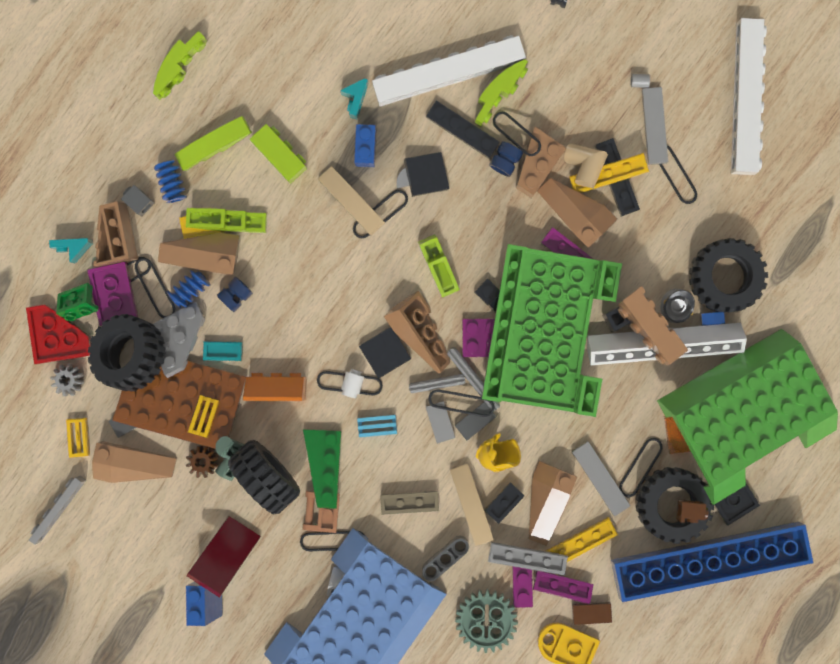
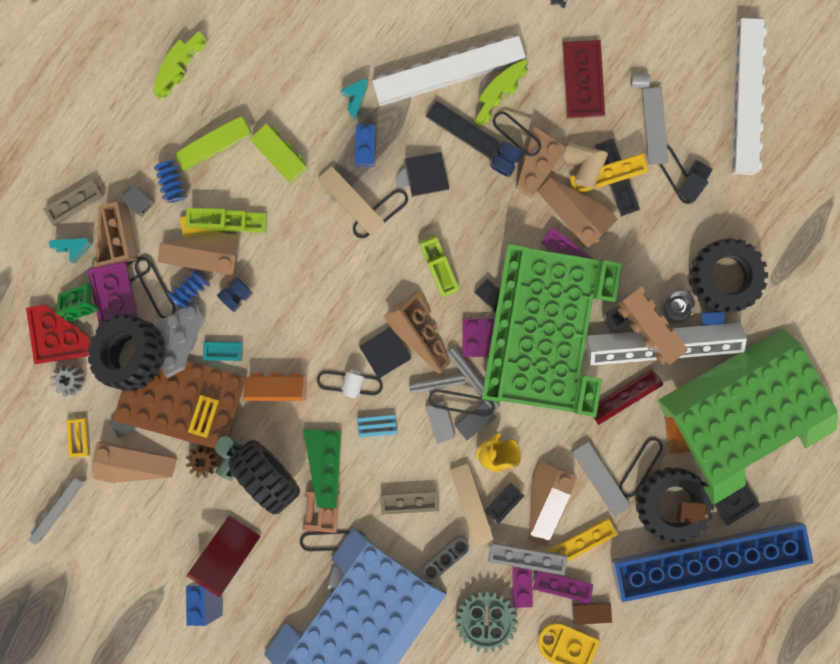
none -> dark tan plate [43,179,104,226]
none -> dark red tile [562,40,605,119]
none -> dark red plate [592,369,664,425]
none -> black slope [677,160,713,203]

